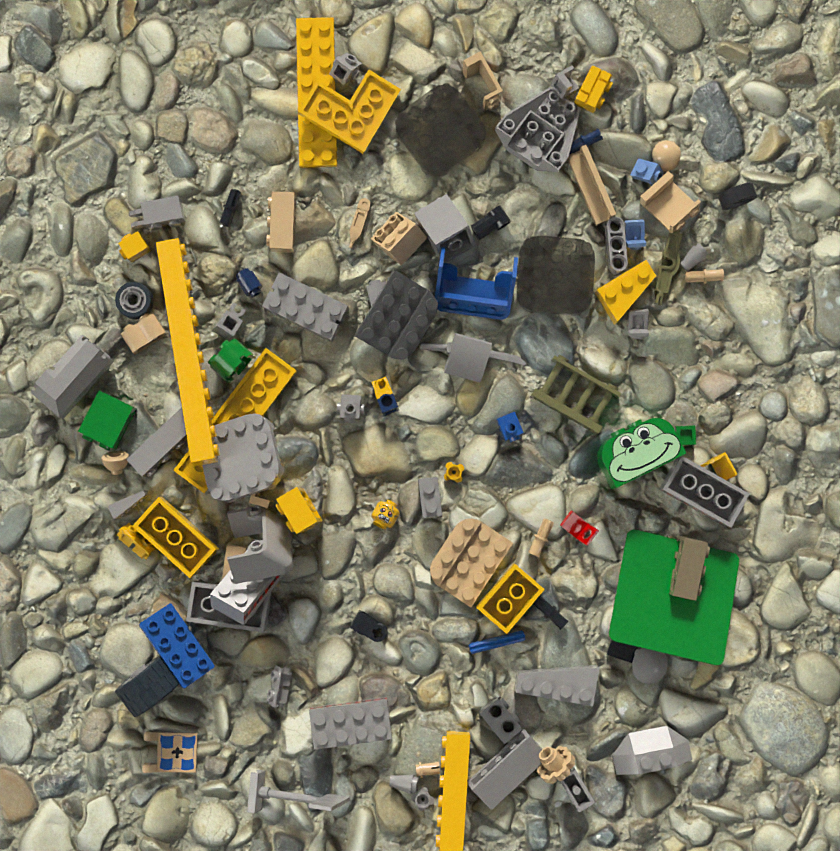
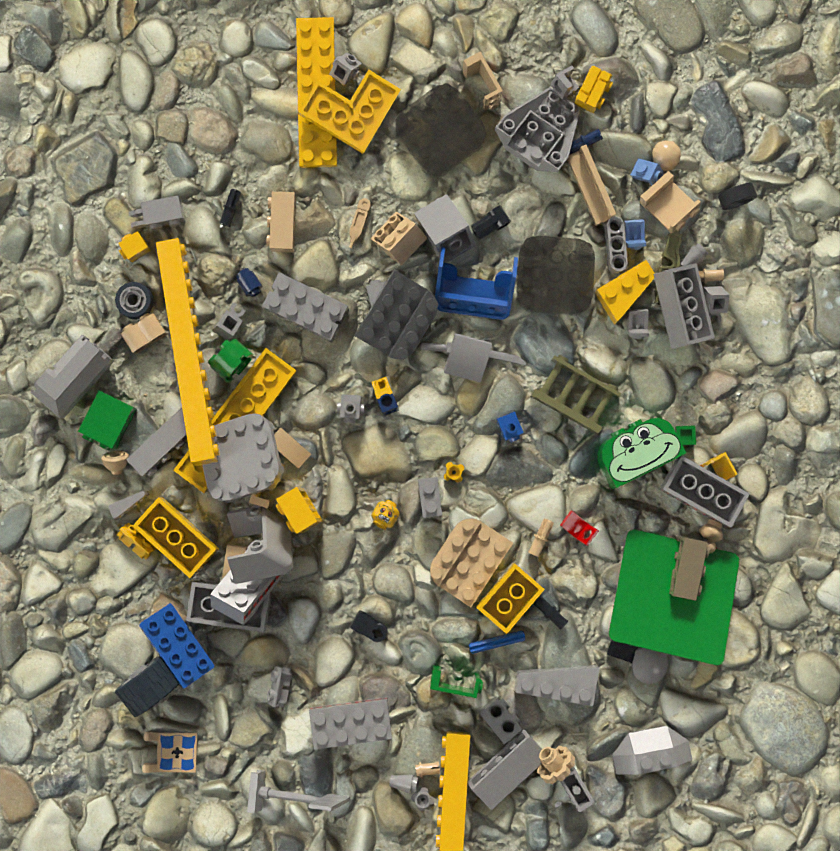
none -> tan slope [274,427,311,469]
none -> green panel [430,665,483,698]
none -> light grey brick [653,263,715,349]
none -> tan animal [699,520,723,554]
none -> light grey brick [703,286,730,322]

